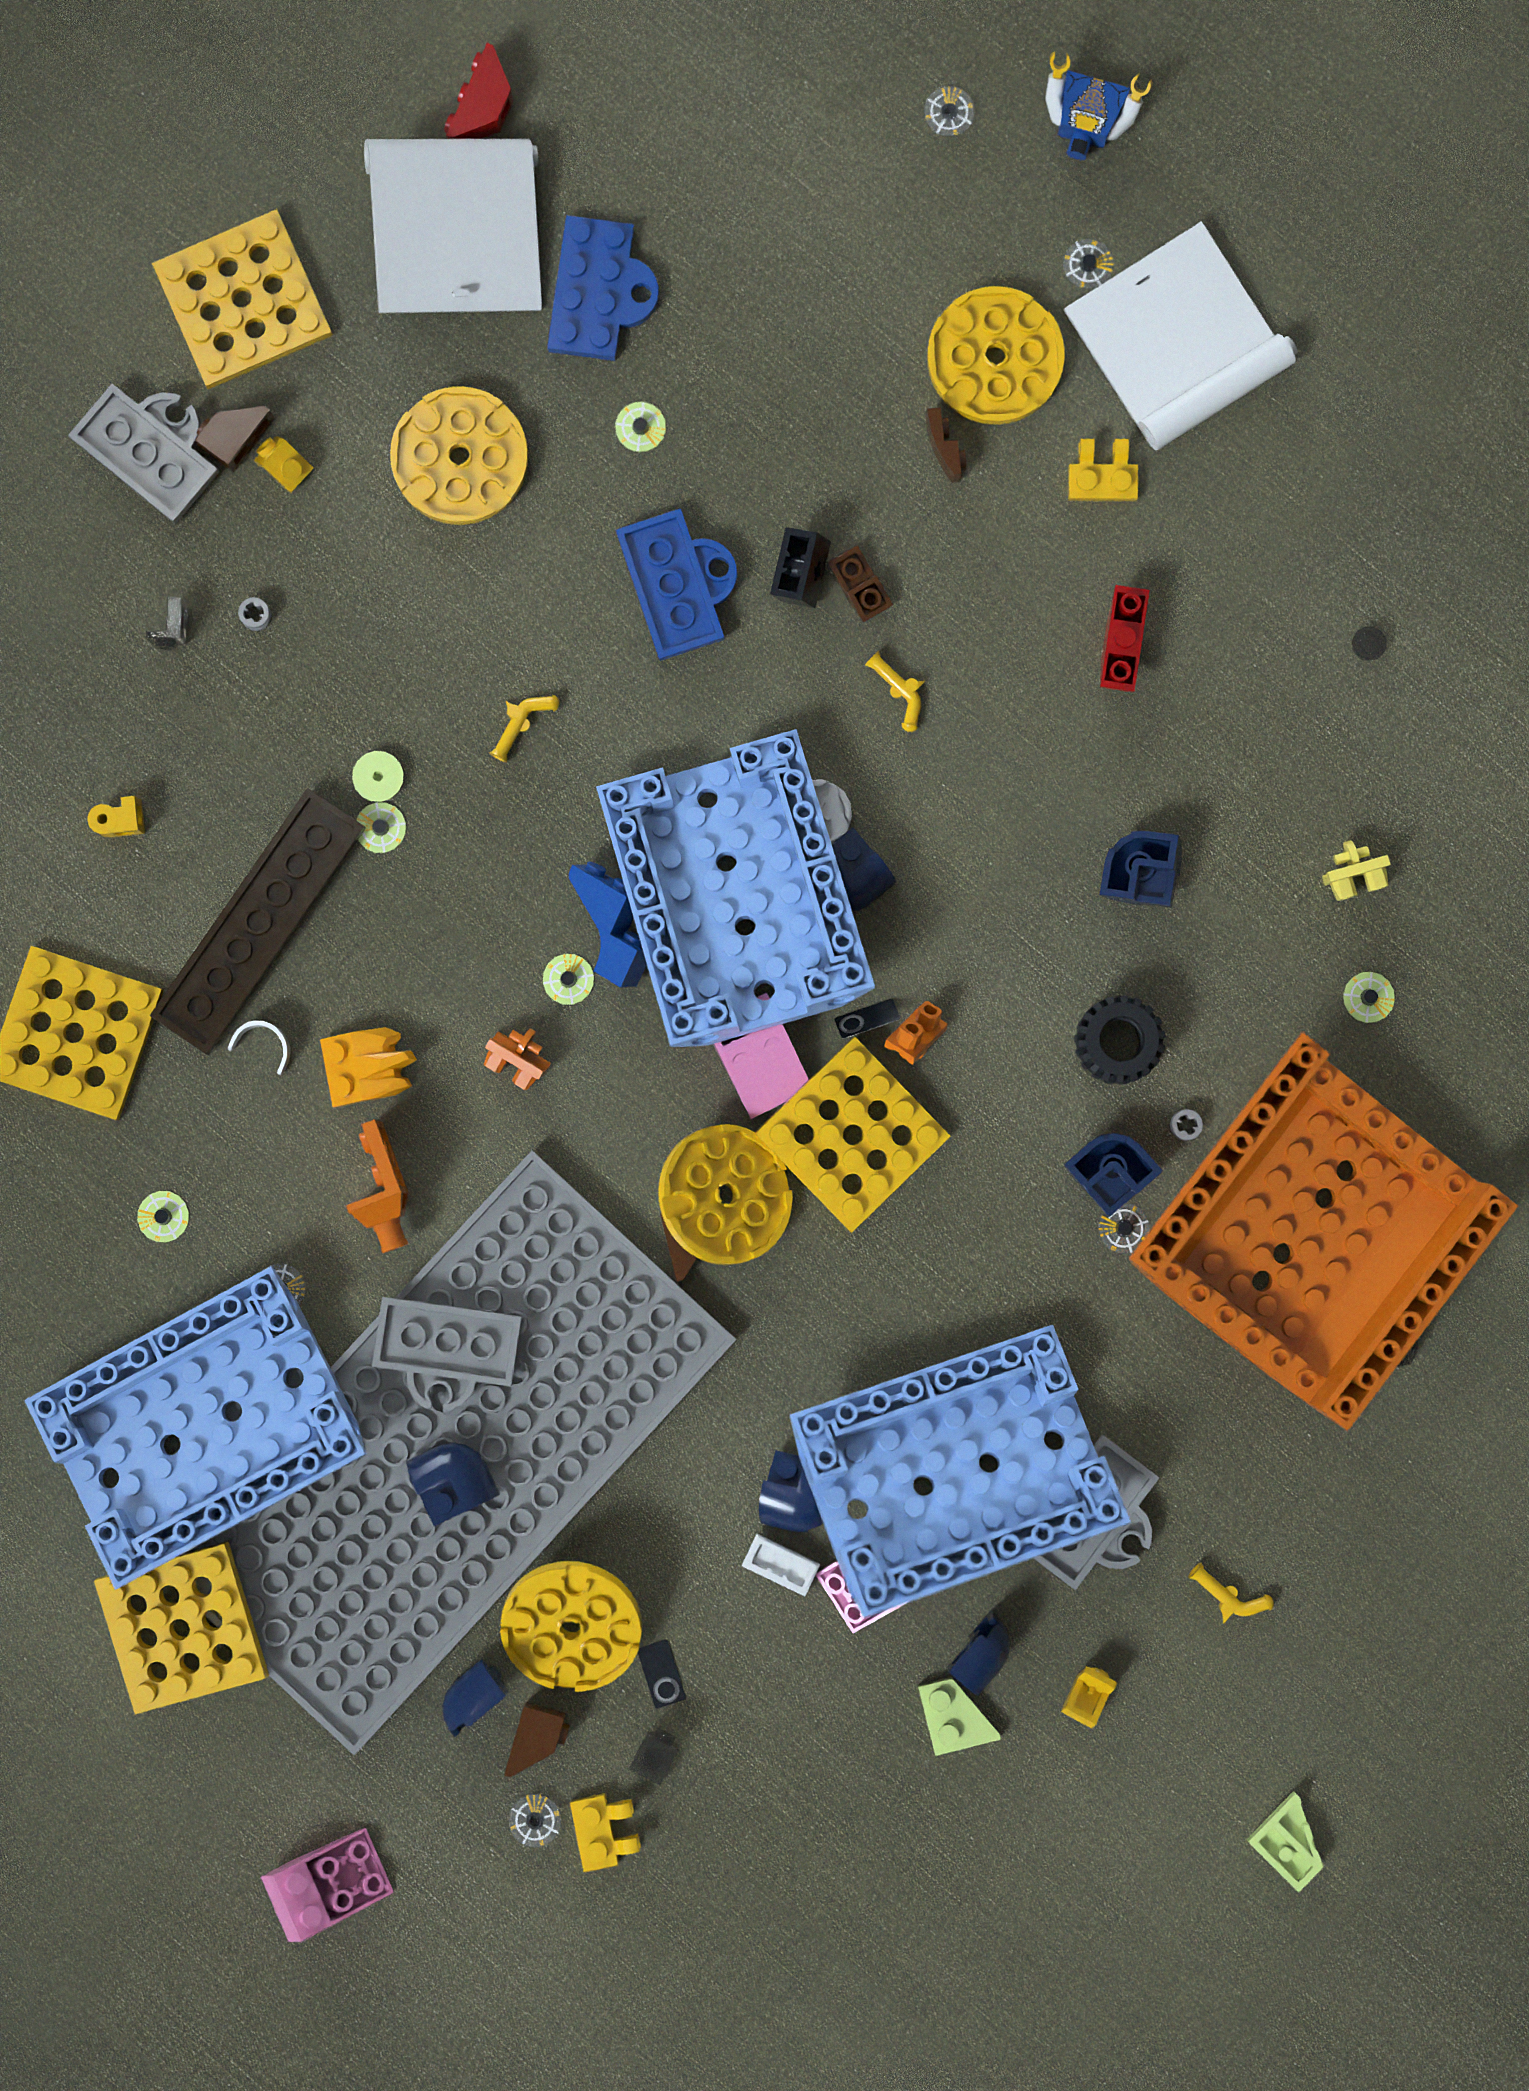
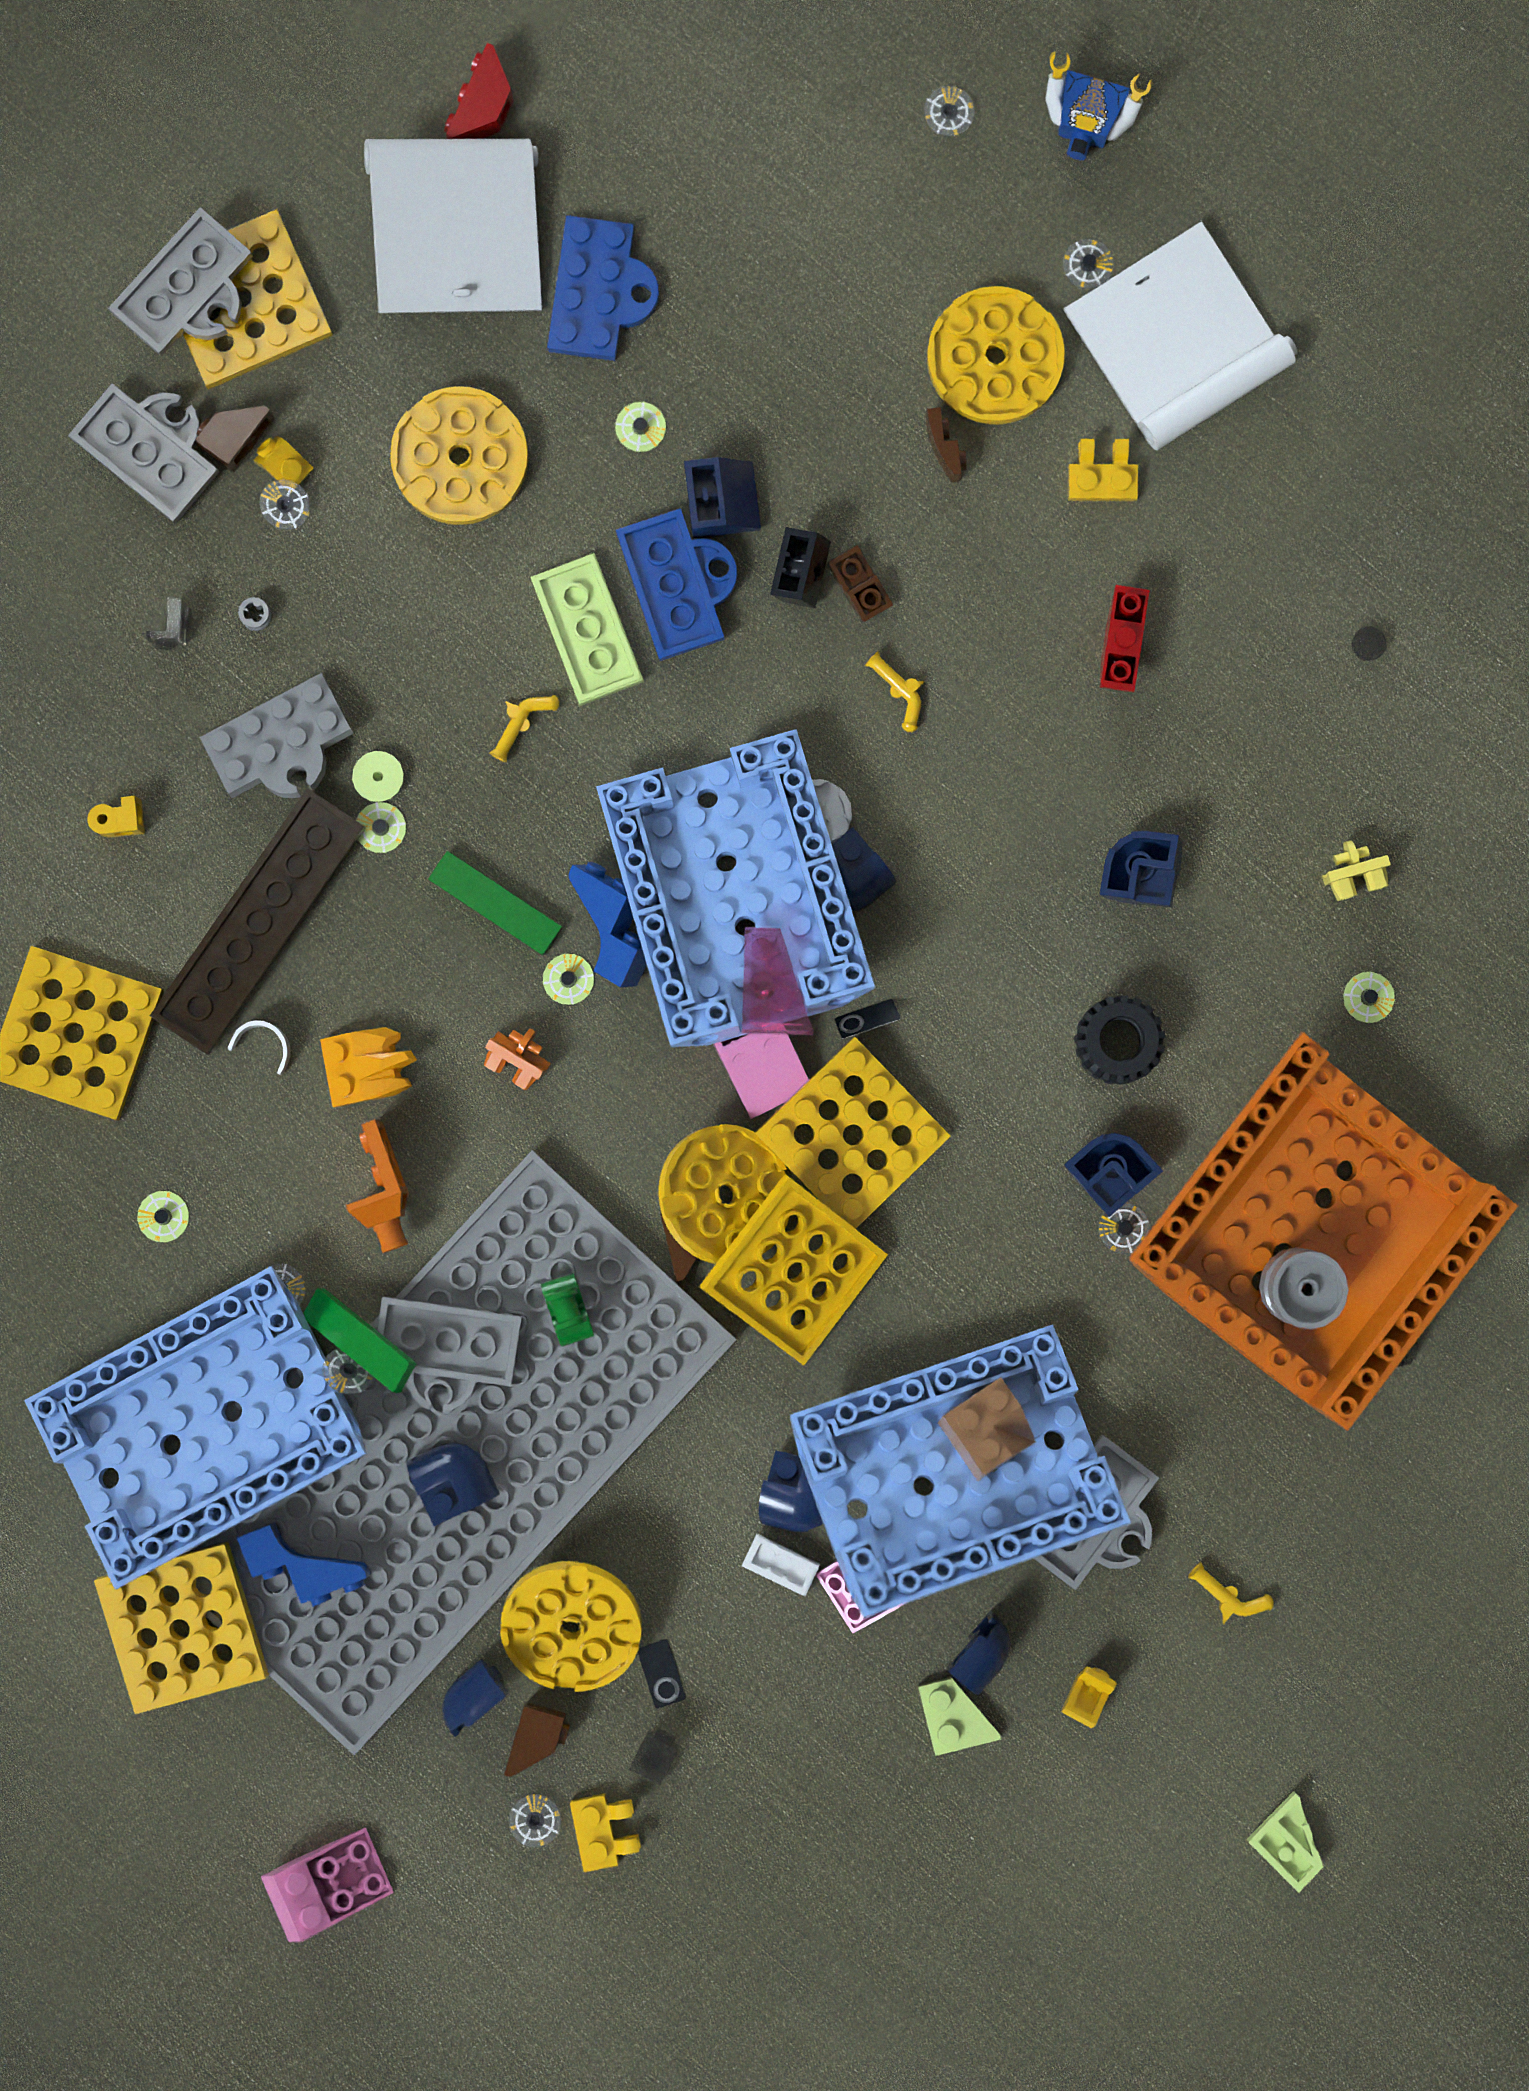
orange hips [884,1001,948,1065] -> none
light grey bush [1170,1109,1203,1141] -> none
none -> light grey plate [108,207,253,357]
none -> light grey plate [200,673,354,798]
none -> blue arch [237,1522,371,1606]
none -> clear piece [259,479,310,530]
none -> green tile [303,1288,417,1393]
none -> clear piece [322,1349,374,1395]
none -> green tile [428,851,562,956]
none -> yellowish green tile [531,553,644,706]
none -> green piece [541,1273,594,1347]
none -> dark blue slope [684,457,761,538]
none -> yellow piece [699,1174,888,1366]
none -> clear pink wing [742,927,813,1035]
none -> medium nougat slope [938,1377,1036,1481]
none -> light grey wheel [1259,1247,1348,1329]

